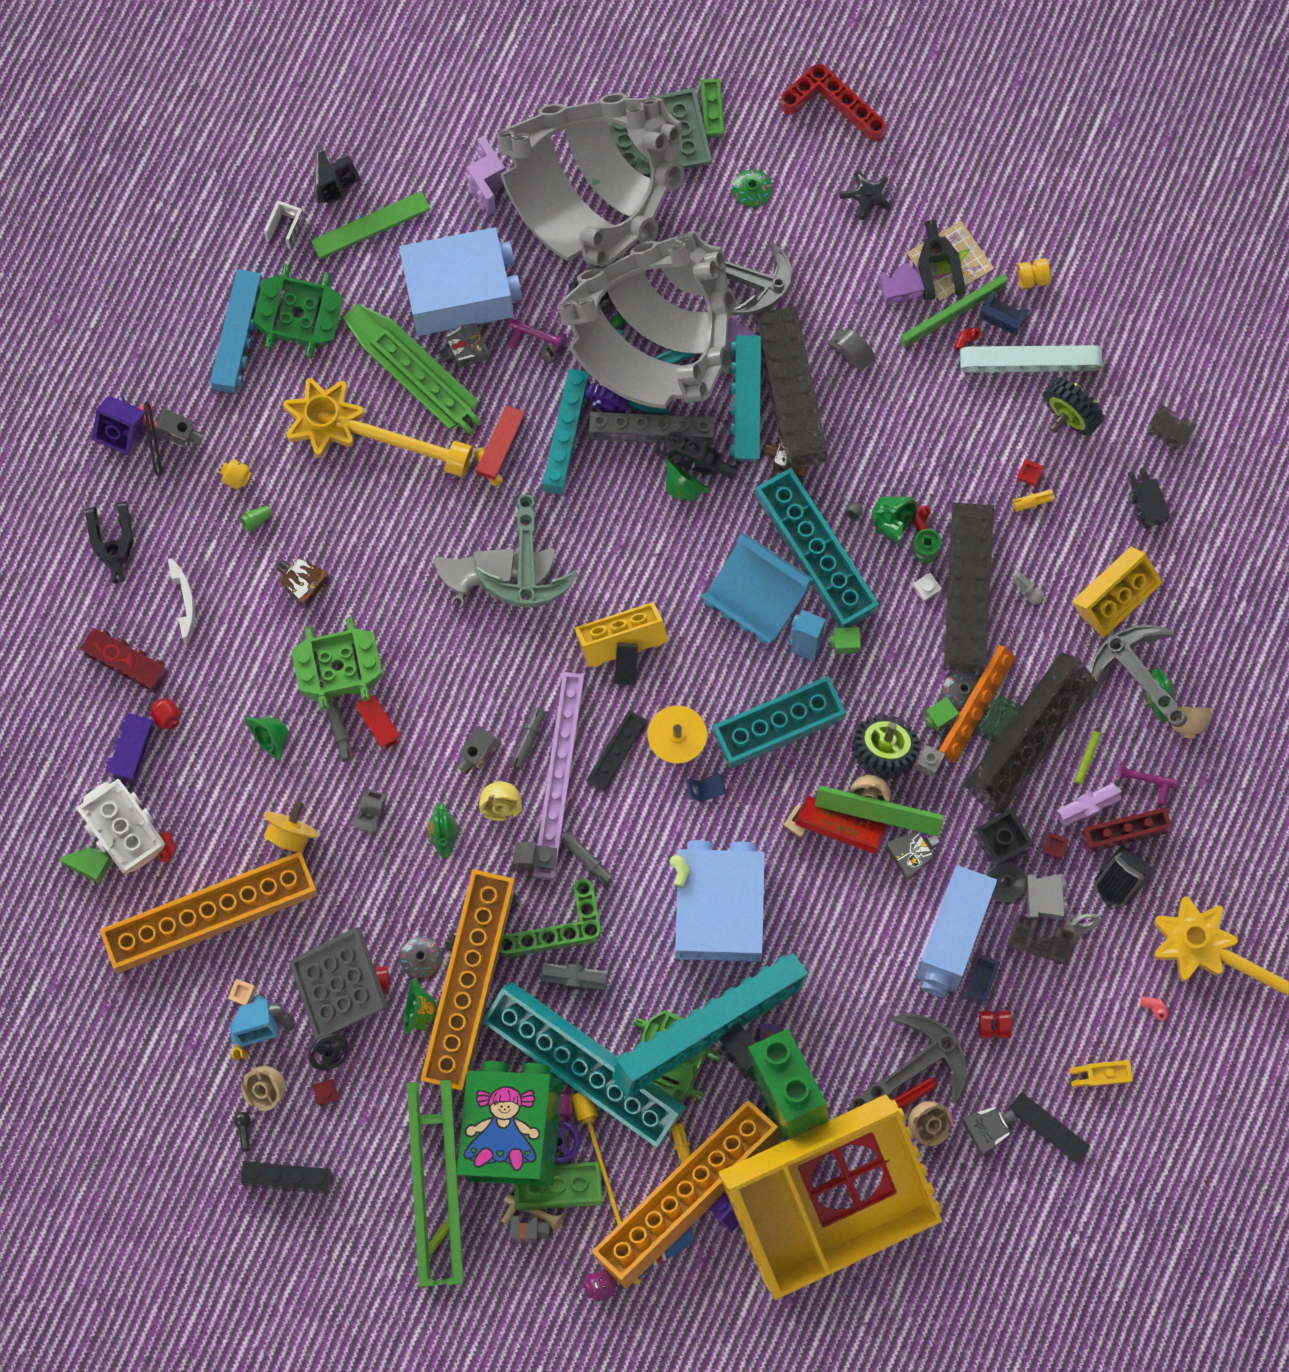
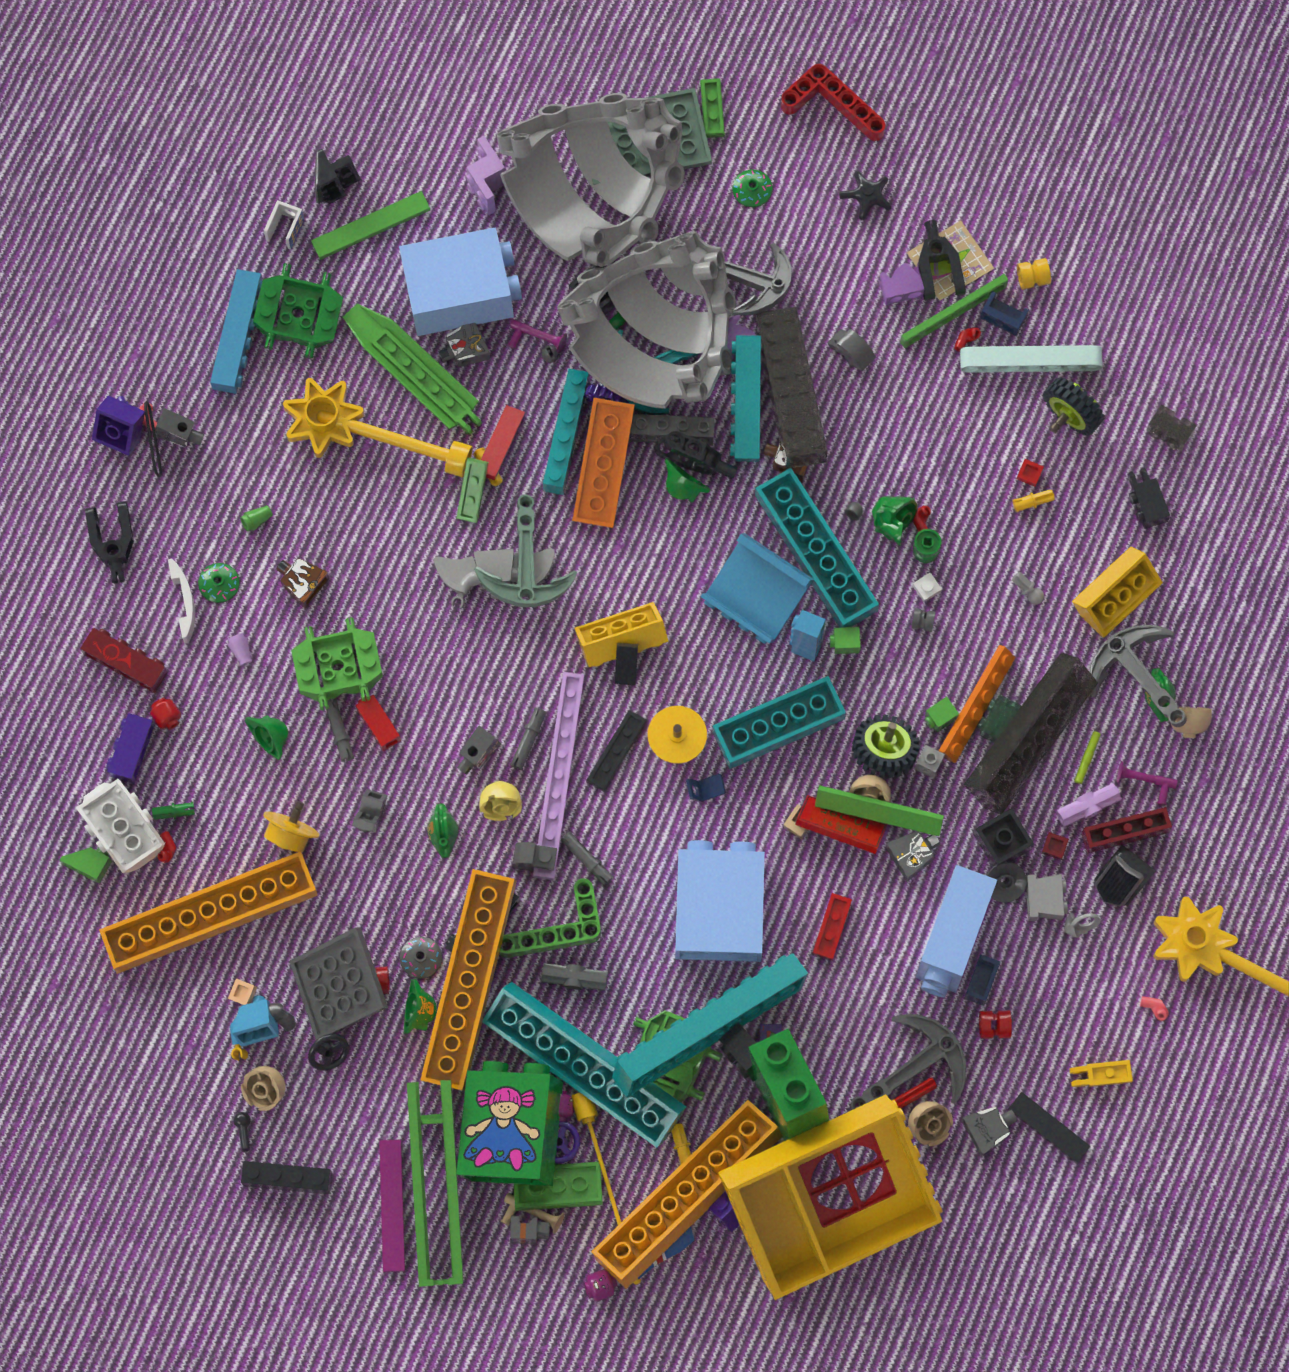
yellow head [220,459,252,489] -> none
dark red plate [312,1079,339,1107] -> none
lime piece [429,1216,449,1258] -> none
yellowish green arm [670,855,690,888] -> none
clear smoke brick [942,502,994,672] -> none
dark grey dish [943,670,980,711] -> none
clear smoke arch [1007,914,1078,965] -> none
none -> green axle [152,802,195,820]
none -> green dish [198,563,240,603]
none -> lavender cone [228,633,252,666]
none -> magenta tile [379,1140,405,1273]
none -> bright green tile [456,458,489,523]
none -> orange plate [572,398,635,528]
none -> red plate [812,893,852,961]
none -> dark grey wheel [911,608,935,632]

